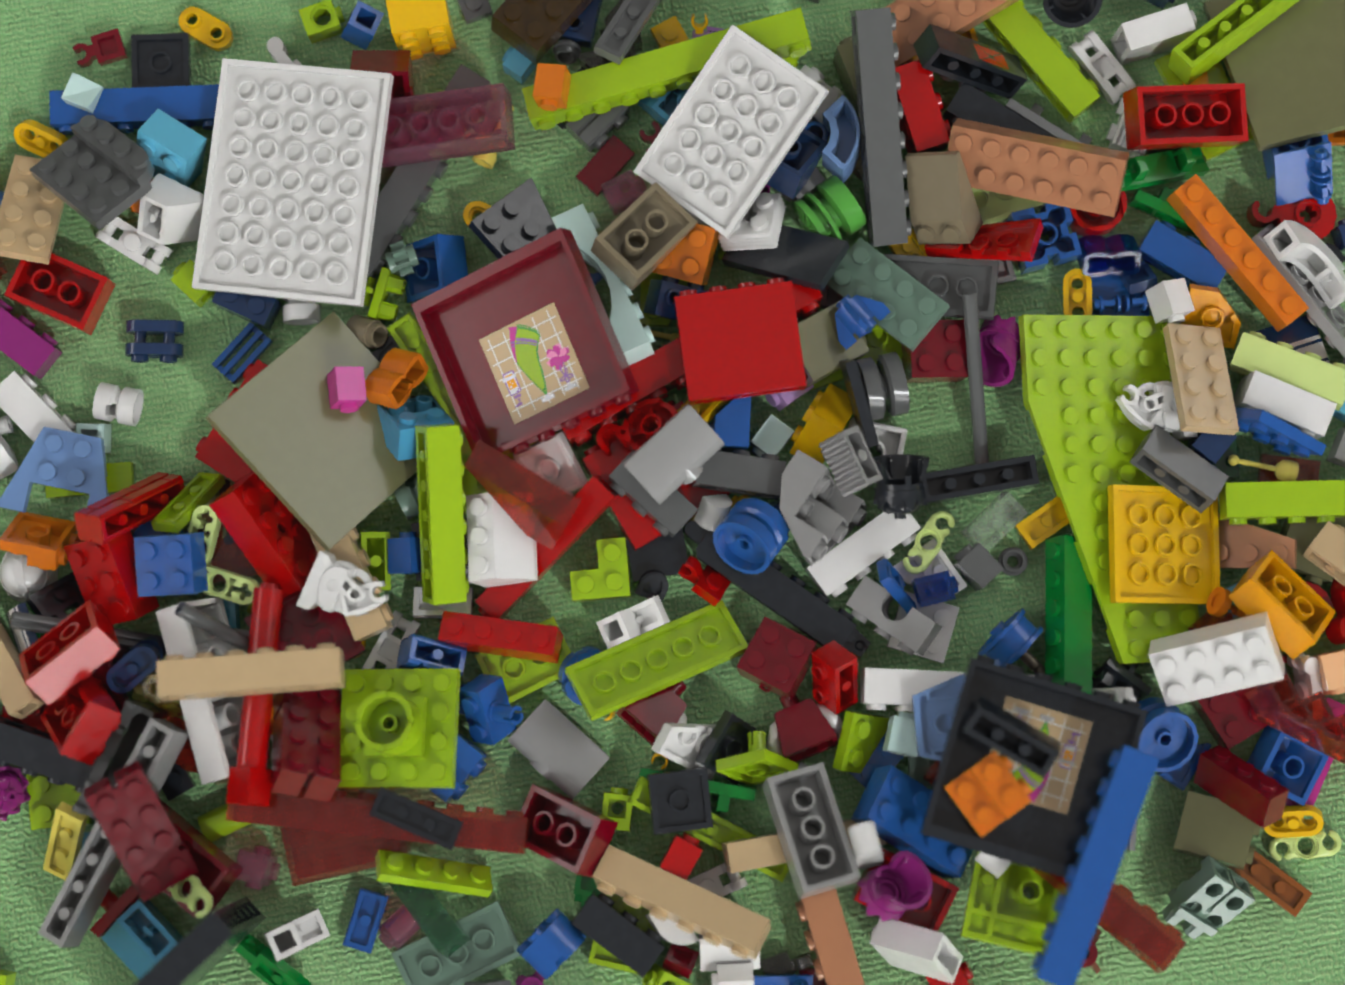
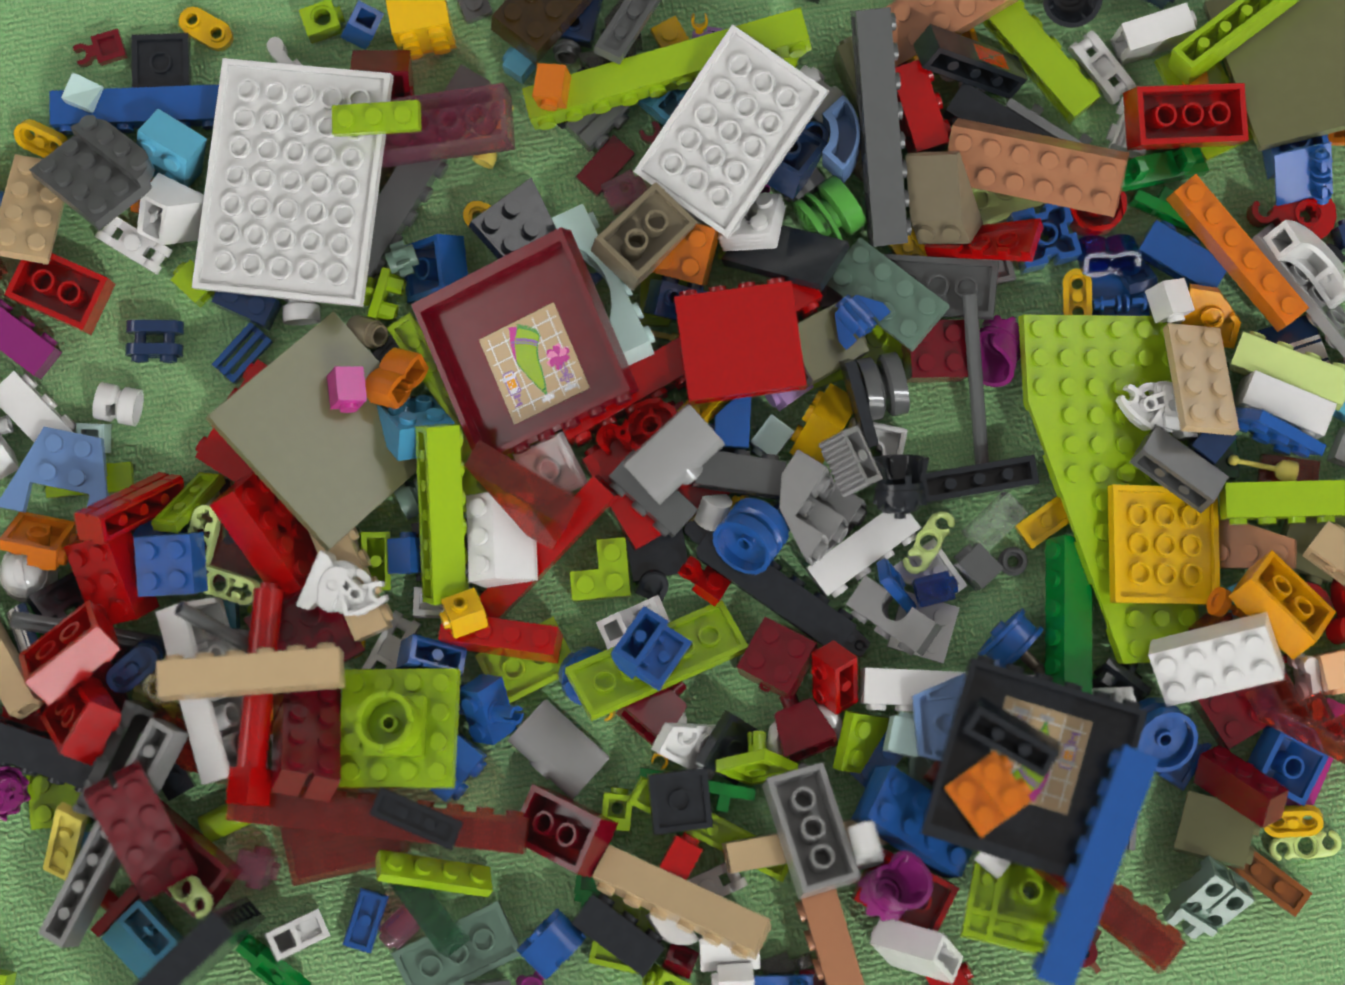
none -> lime plate [332,100,421,137]
none -> yellow brick [439,588,488,639]
none -> blue brick [611,606,692,691]

